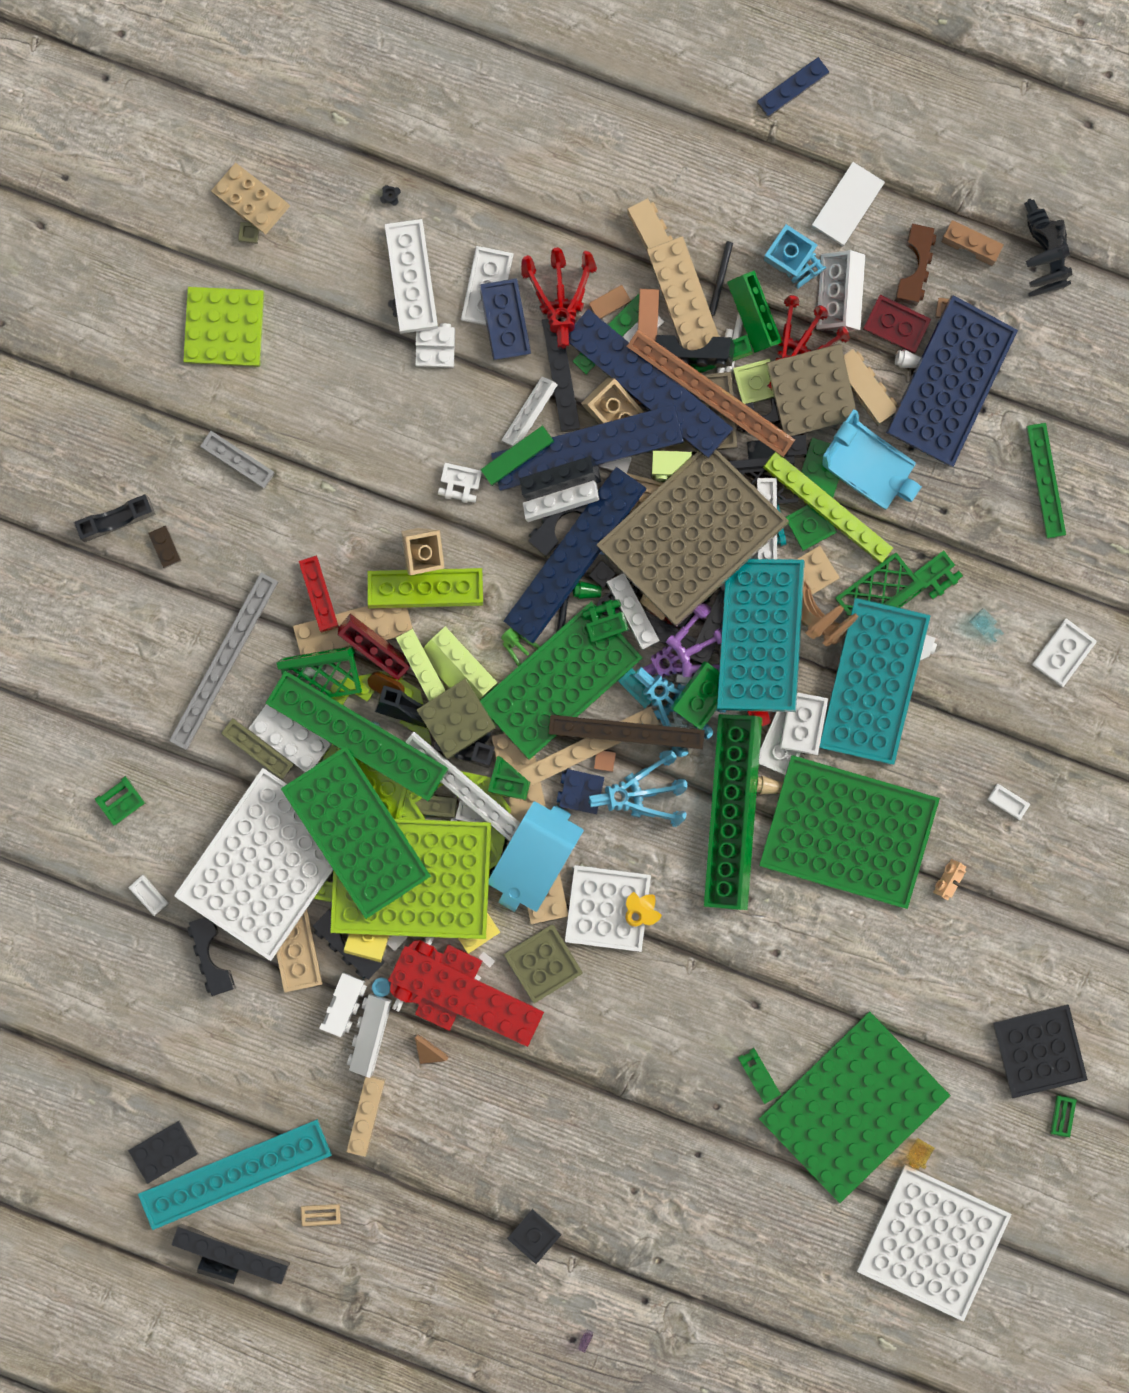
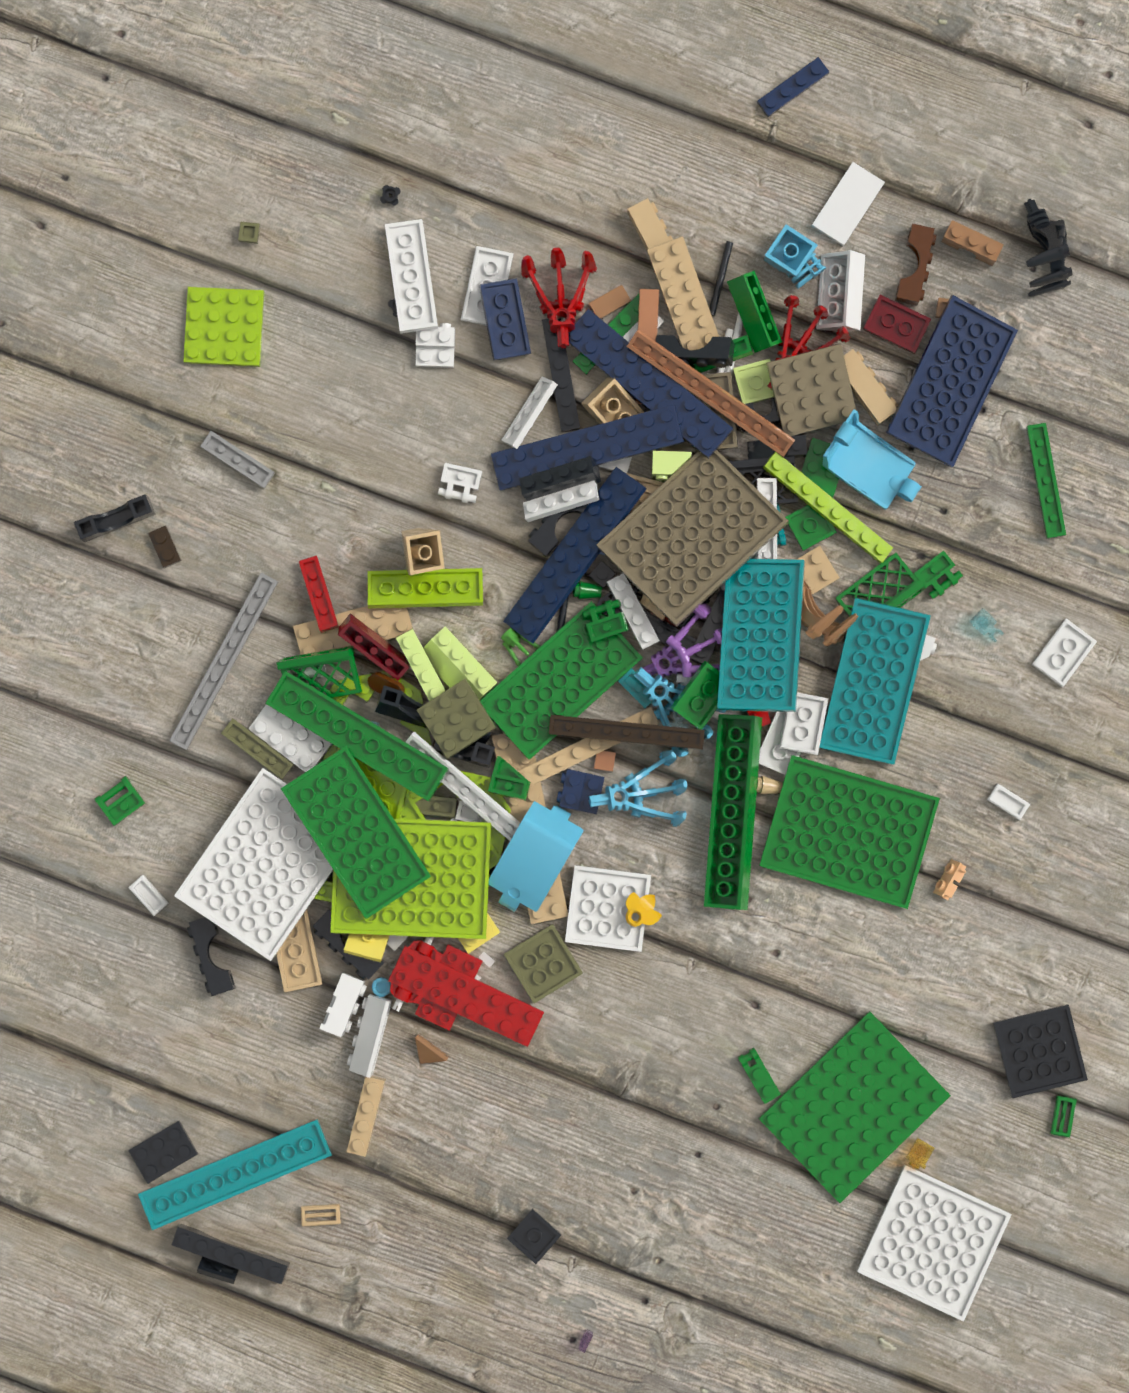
tan plate [211,162,290,235] -> none
green tile [481,425,554,486] -> none
white cone [895,349,921,368] -> none

